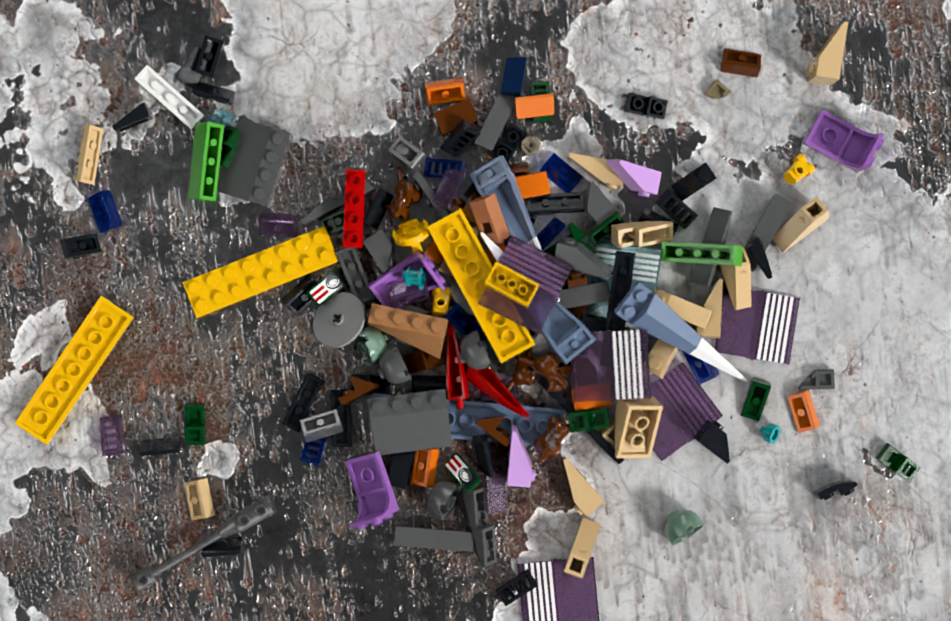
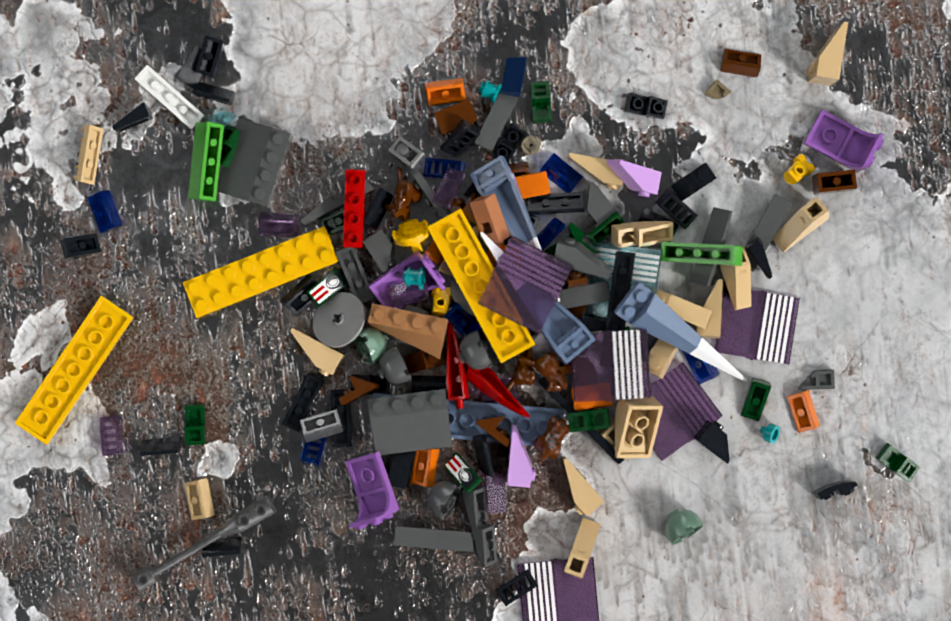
yellow piece [484,262,539,308] -> none
orange slope [515,93,554,119] -> none
none -> tan slope [290,328,344,377]
none -> teal brick [478,80,502,104]
none -> reddish brown brick [812,169,857,195]

